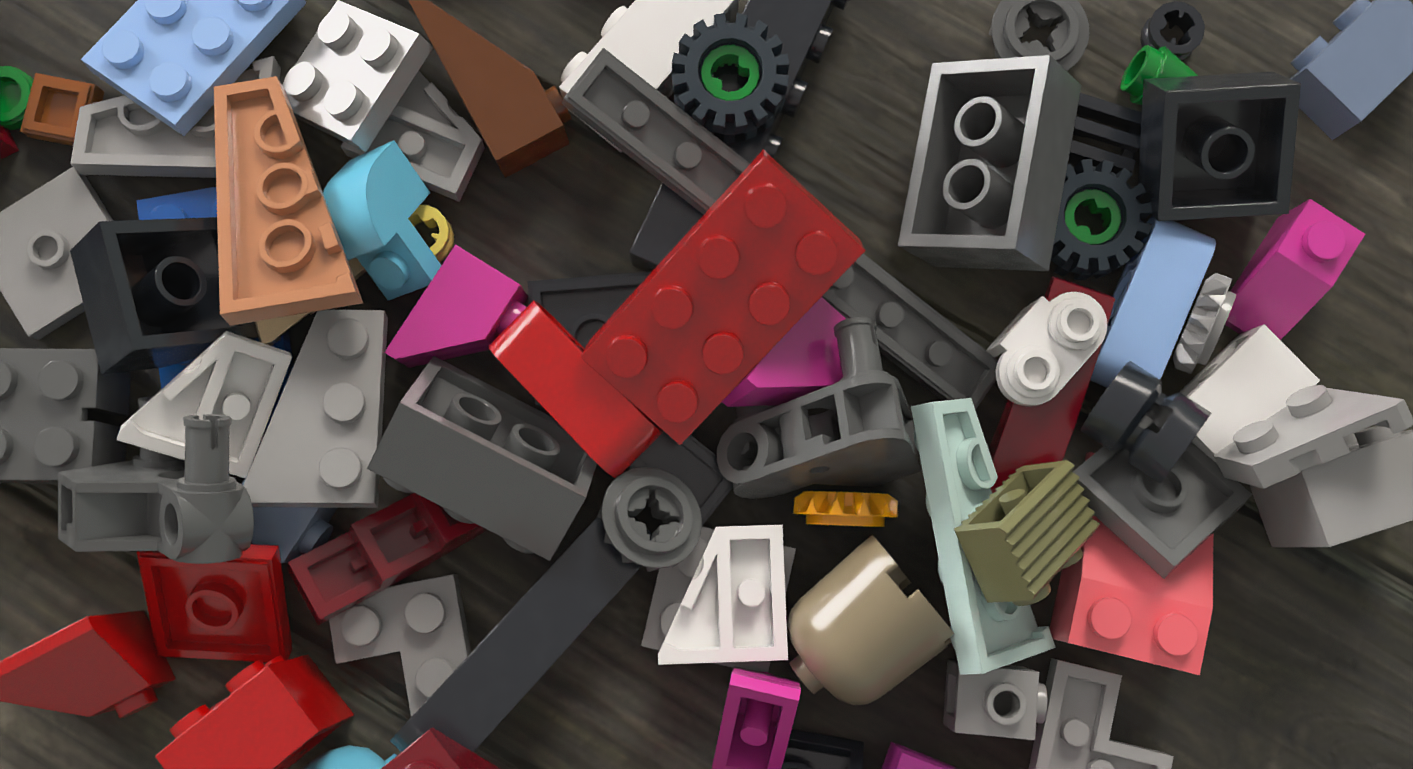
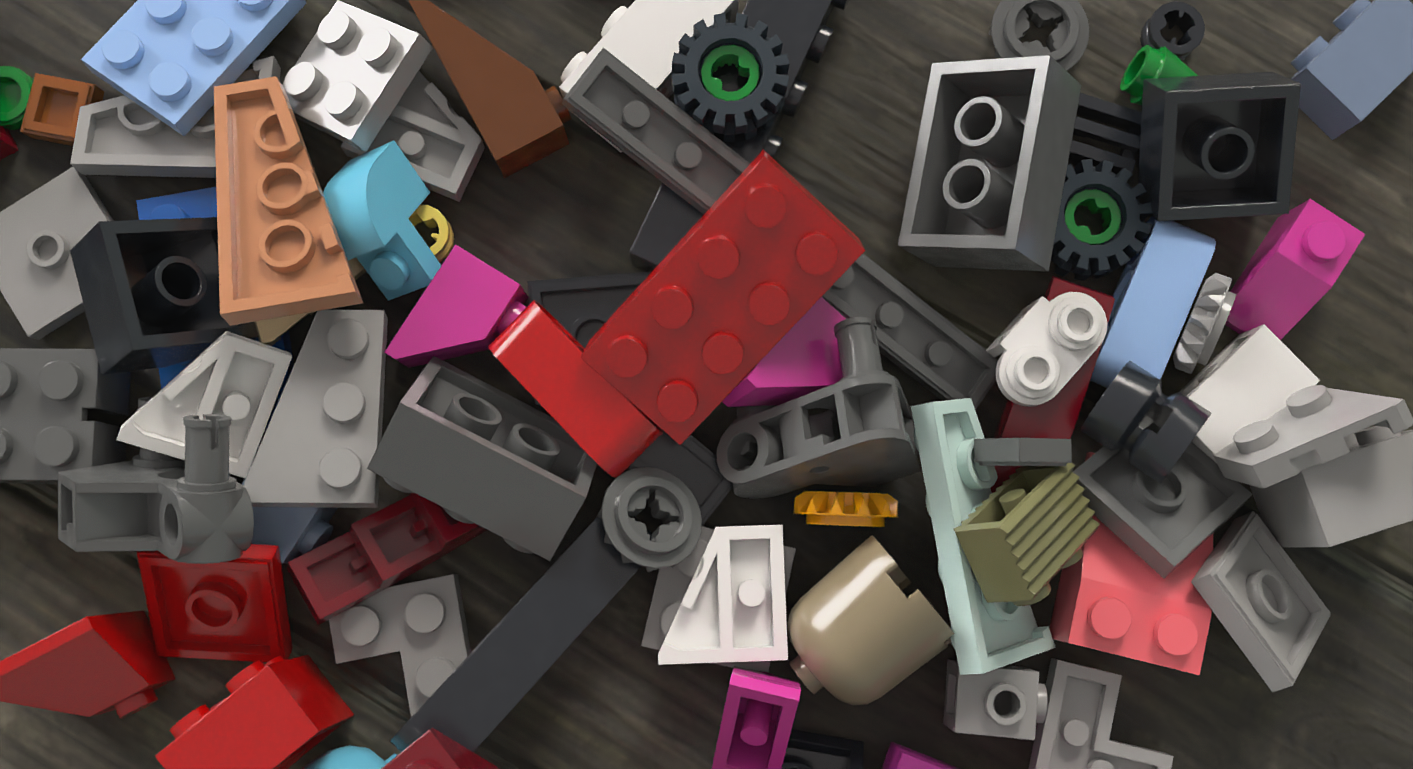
none -> dark grey tile [974,438,1072,466]
none -> light grey plate [1191,511,1330,692]

